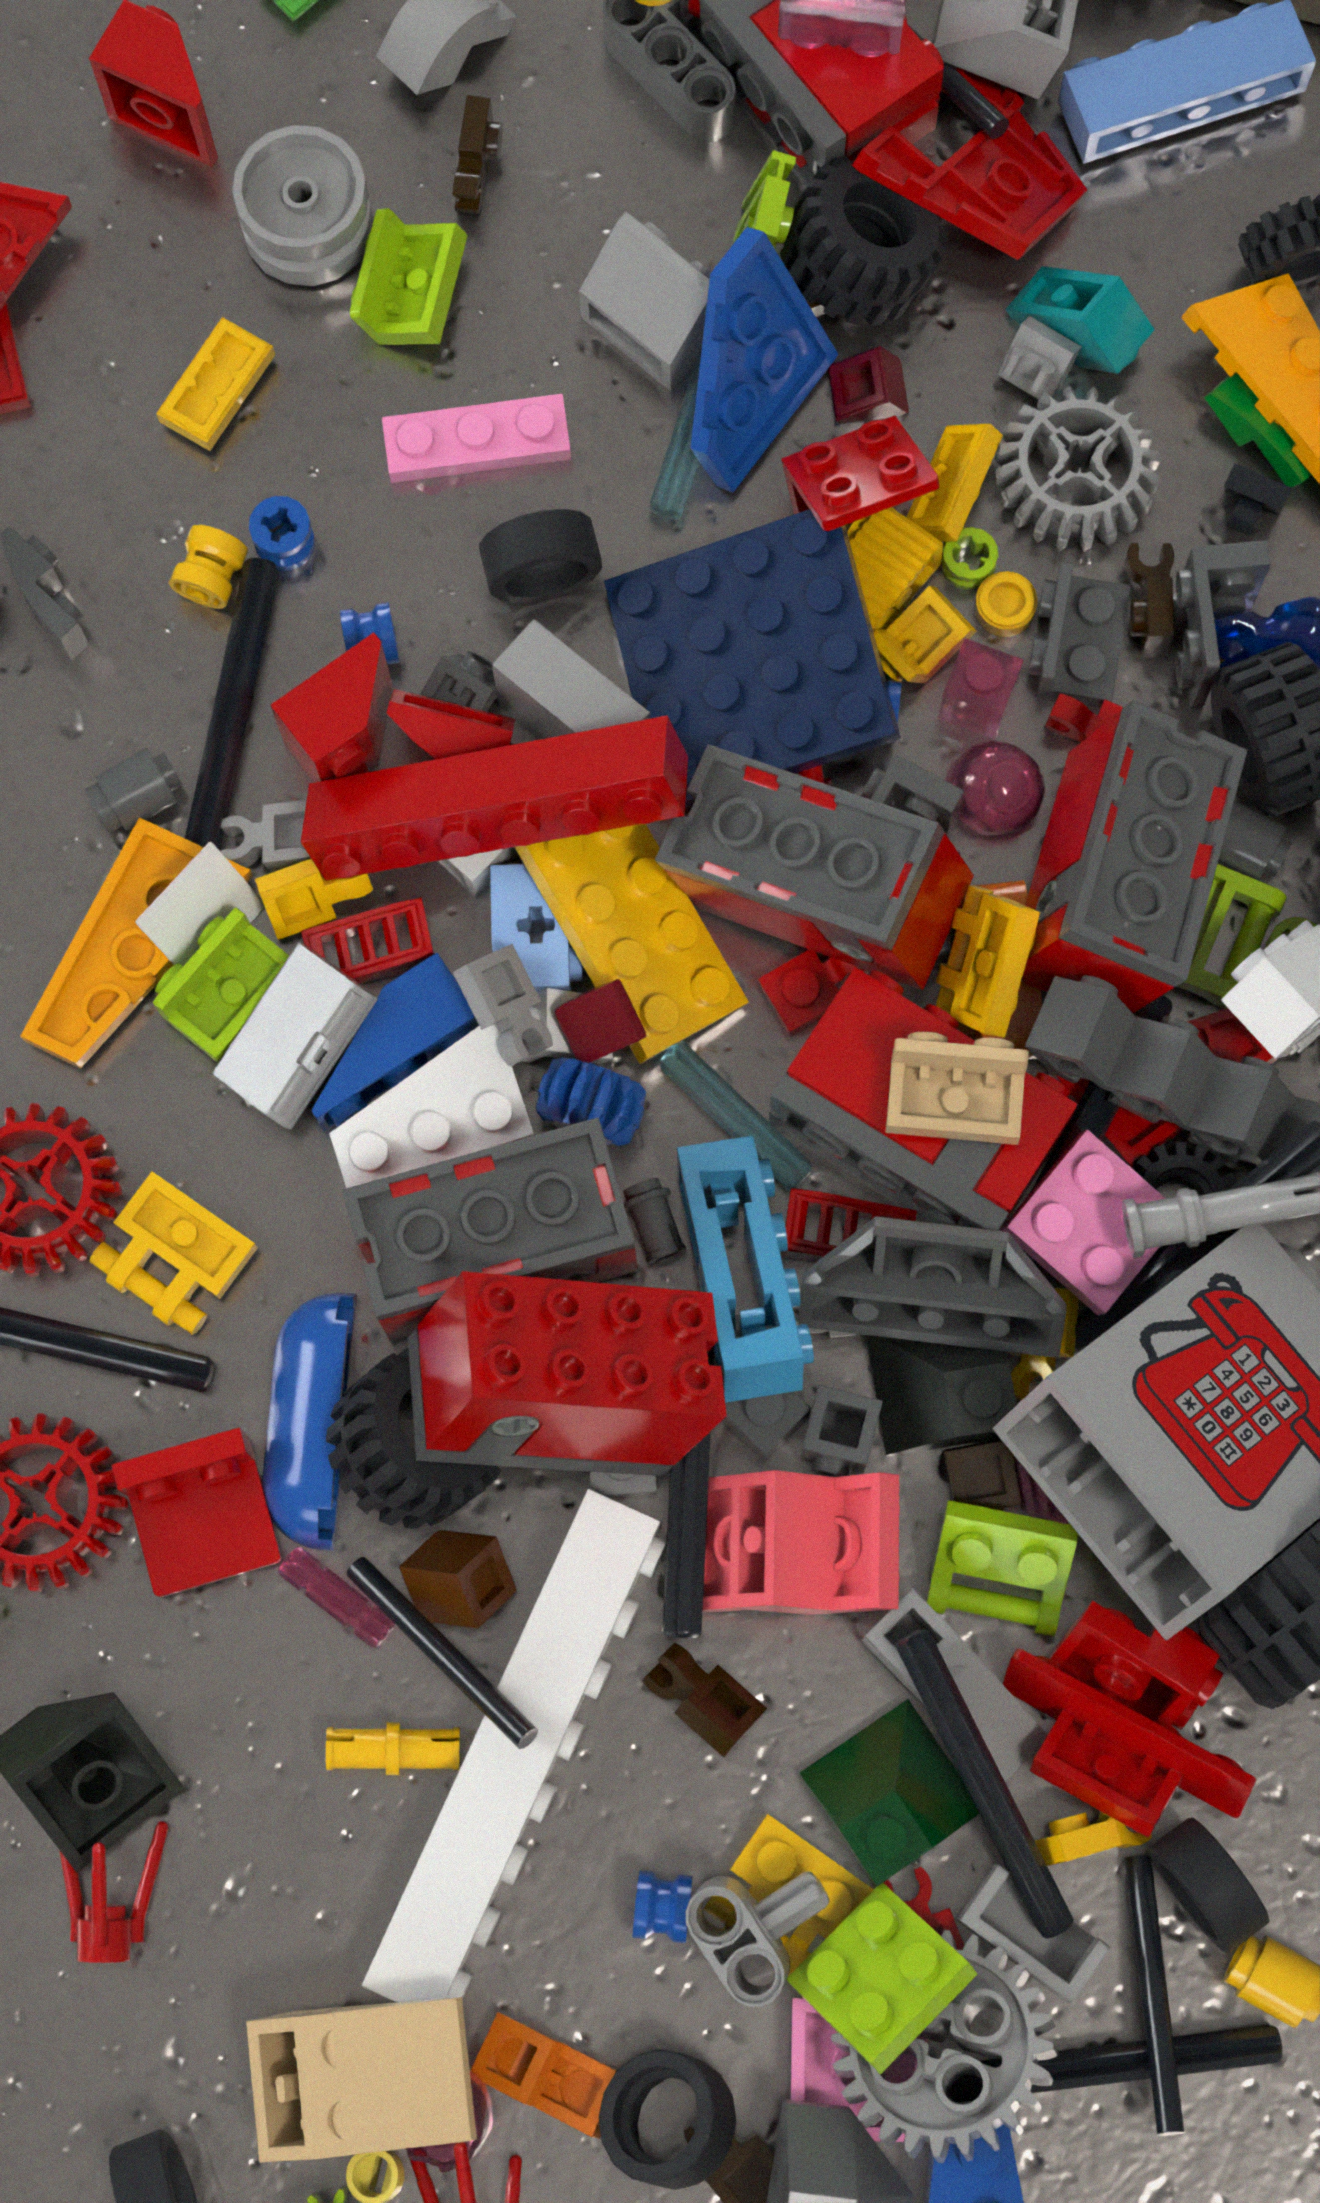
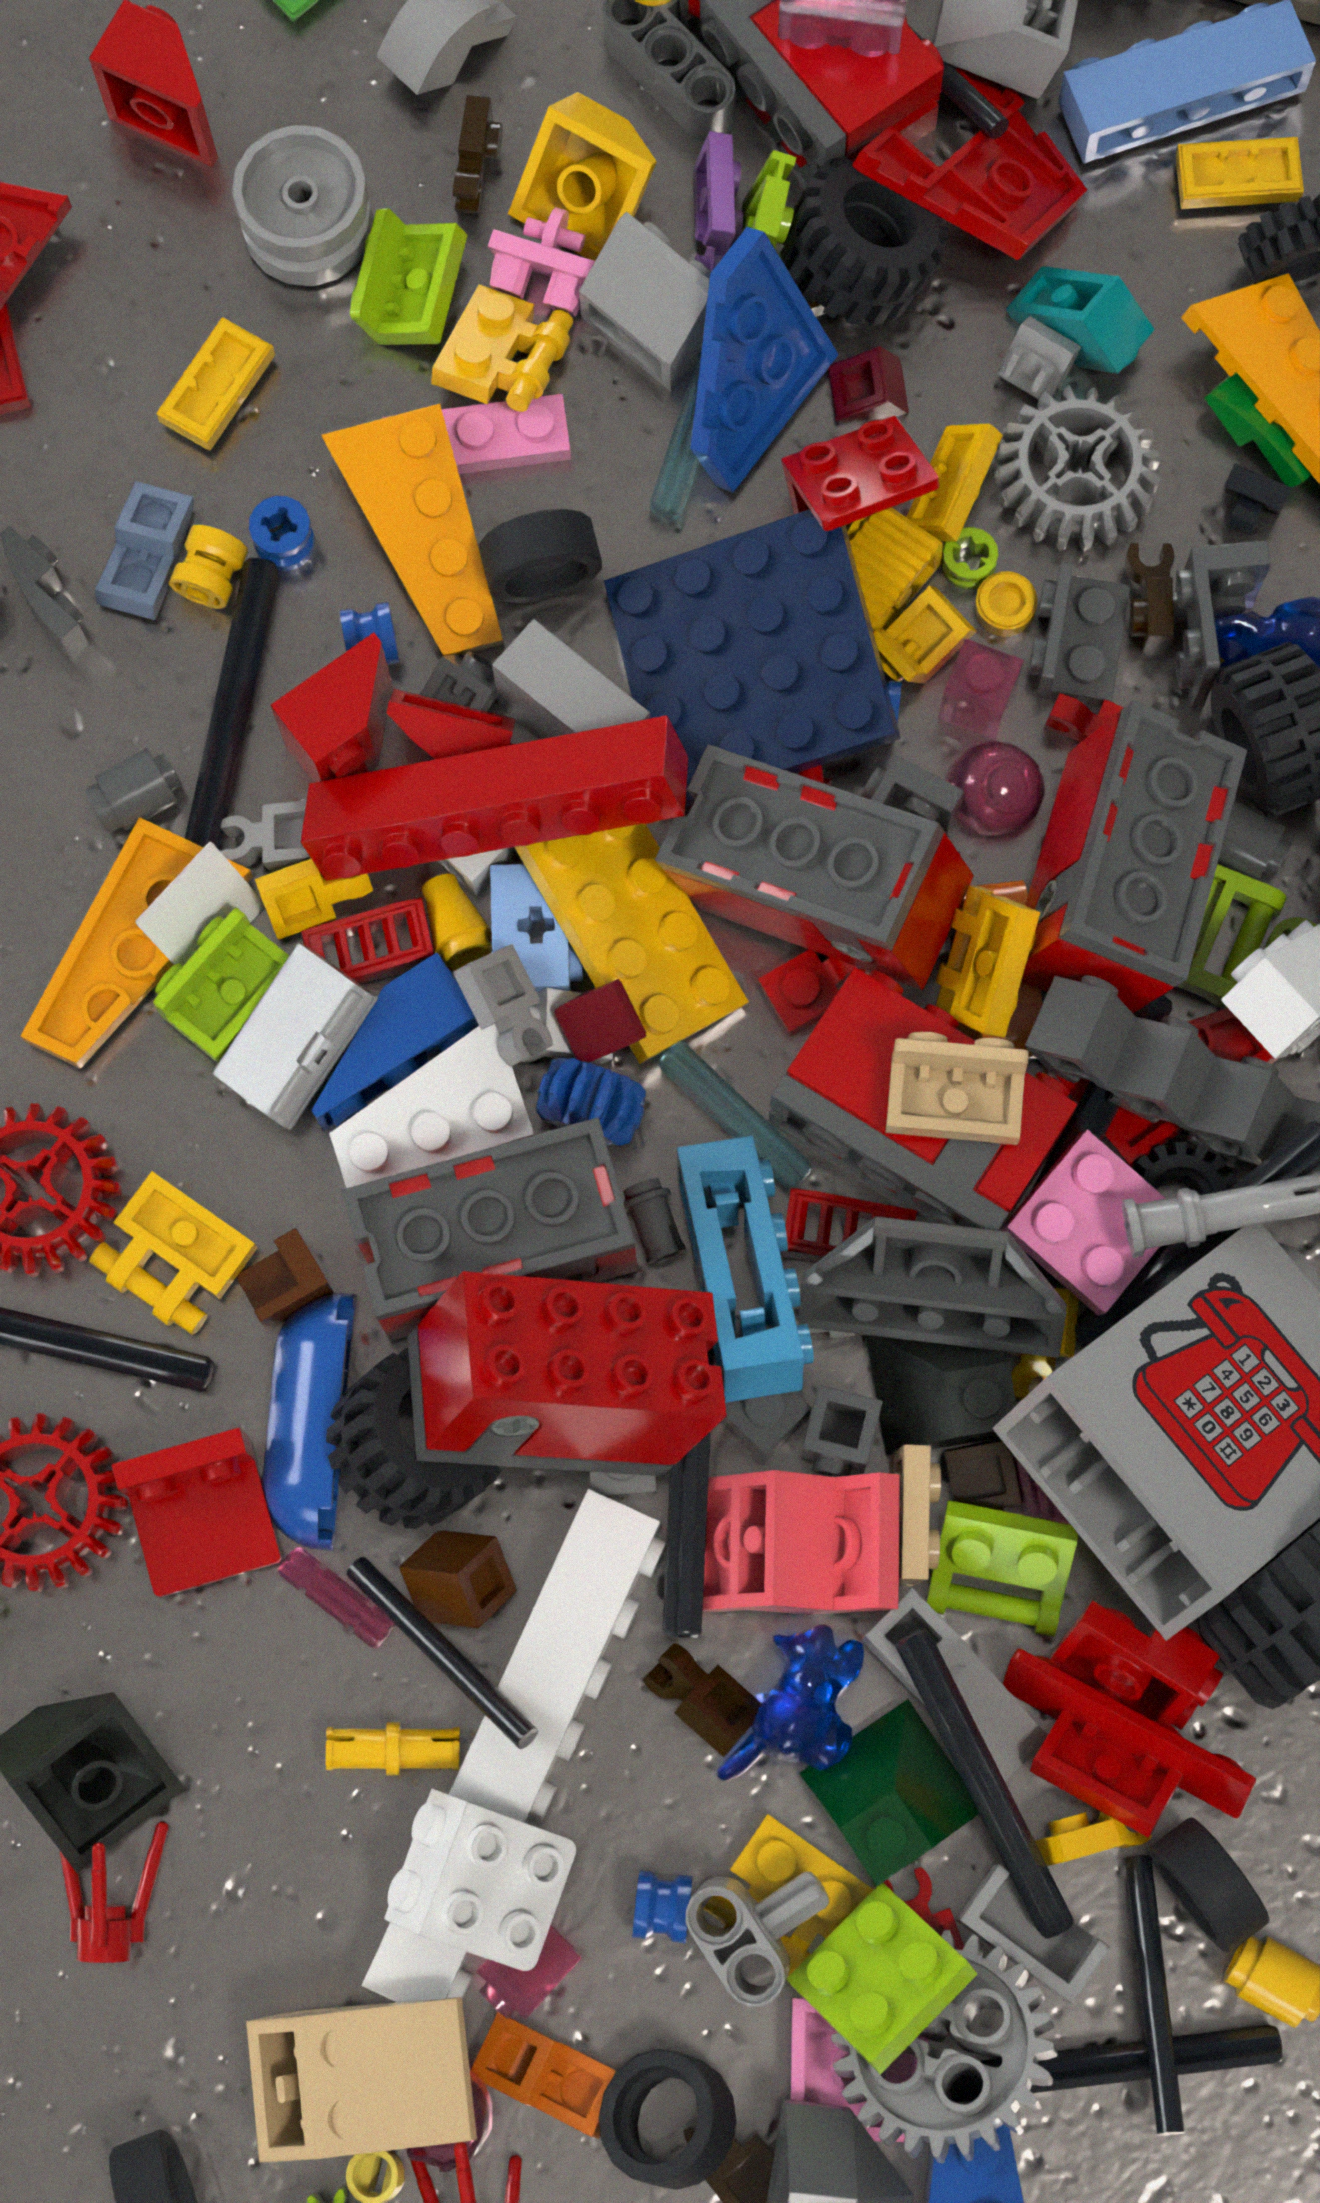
none -> sand blue slope [95,481,194,620]
none -> reddish brown panel [237,1228,334,1332]
none -> light orange wing [321,404,504,656]
none -> white bracket [384,1789,576,1971]
none -> yellow cone [421,874,492,971]
none -> yellow plate [431,284,573,412]
none -> clear pink brick [476,1925,583,2020]
none -> bright pink hips [488,207,595,317]
none -> yellow slope [508,92,657,261]
none -> medium lavender hinge [693,131,743,272]
none -> clear blue animal [717,1624,864,1781]
none -> tan plate [889,1445,941,1587]
none -> yellow plate [1175,137,1304,209]

